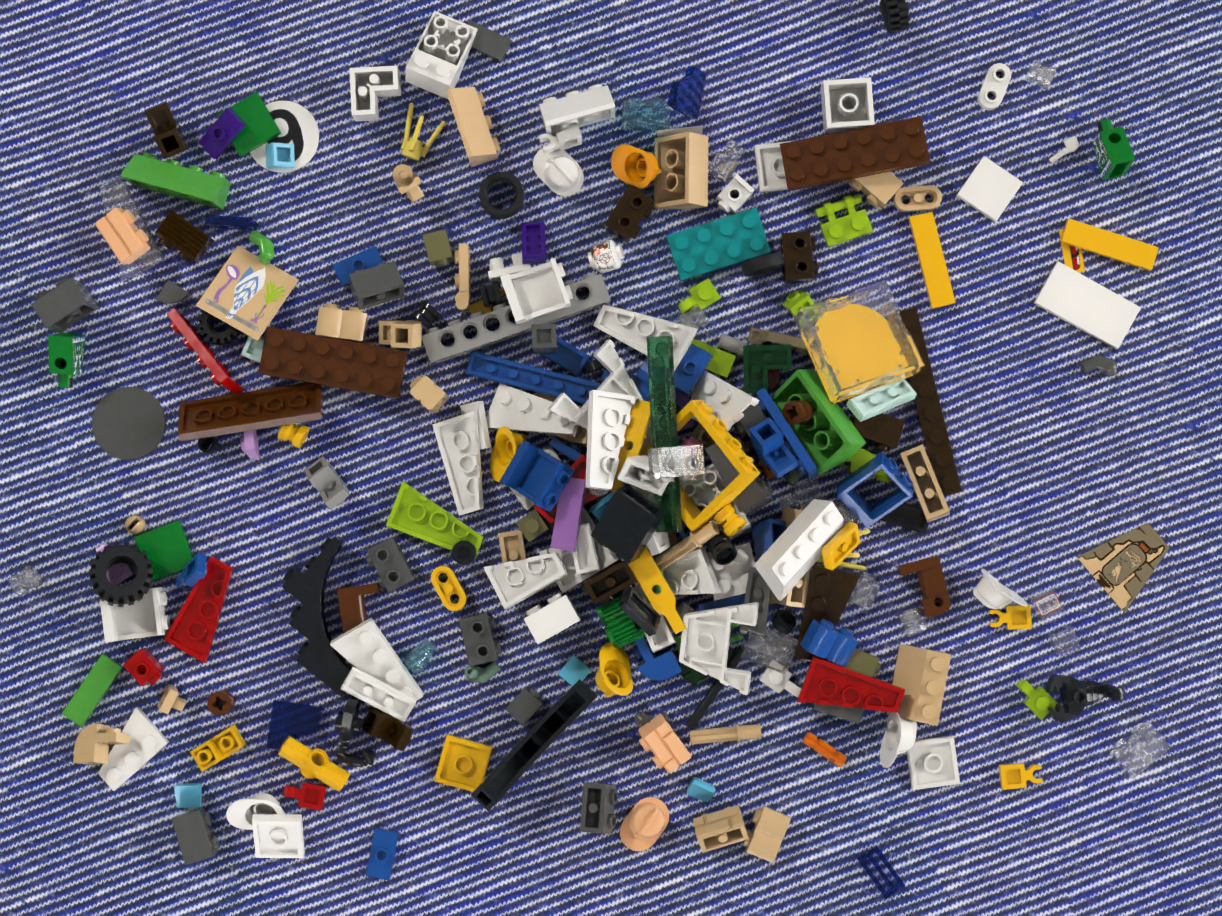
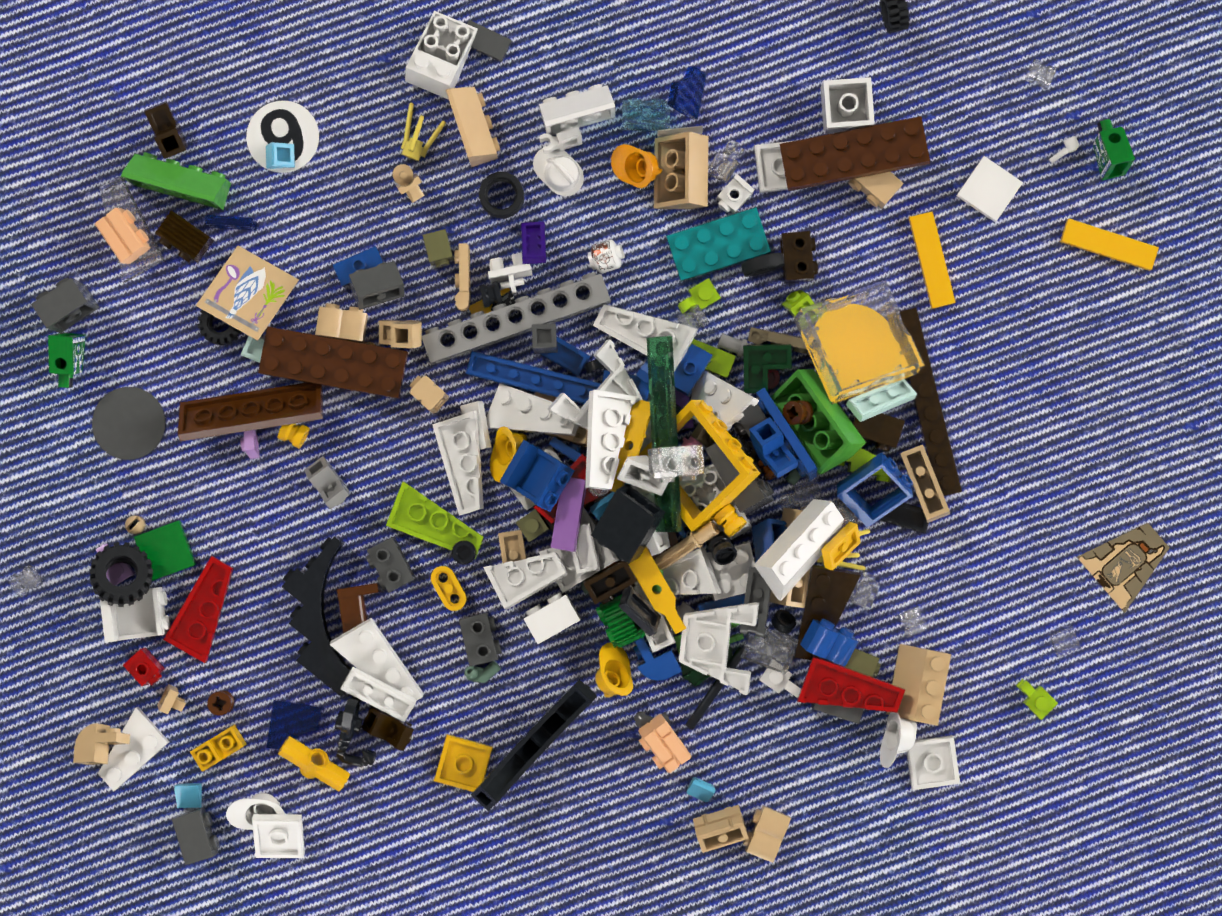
bright green tile [61,654,124,727] -> none
dark grey tile [156,280,190,304] -> none
red wing [167,308,244,394] -> none
blue plate [175,552,207,592] -> none
black hinge [198,436,219,454] -> none
dark purple plate [199,108,246,159] -> none
green tile [216,92,282,157] -> none
bright green arm [249,230,275,264] -> none
red plate [282,781,327,811] -> none
white brick [349,66,401,122] -> none
blue plate [366,827,399,880] -> none
clear light blue cone [402,639,437,675] -> none
black wheel [412,300,442,329] -> none
white panel [500,258,573,324] -> none
dark grey brick [505,686,543,726] -> none
medium azure slope [558,655,591,686] -> none
dark grey brick [580,782,618,834] -> none
dark brown brick [604,184,655,243] -> none
light nougat piece [620,797,669,851] -> none
tan axle [689,723,762,744] -> none
orange axle [803,732,847,767] -> none
lime plate [815,194,873,248] -> none
clear blue tile [857,845,905,899] -> none
tan plate [893,185,942,212] -> none
reddish brown piece [896,556,951,618] -> none
white piece [973,569,1028,609] -> none
white plate [977,63,1011,110] -> none
yellow plate [989,604,1032,630] -> none
yellow plate [999,762,1043,790] -> none
clear tile [1031,588,1064,620] -> none
white tile [1034,261,1141,349] -> none
black animal [1046,674,1125,723] -> none
yellow sticker [1059,229,1085,272] -> none
dark grey arm [1080,355,1117,376] -> none
clear brick [1109,723,1171,778] -> none

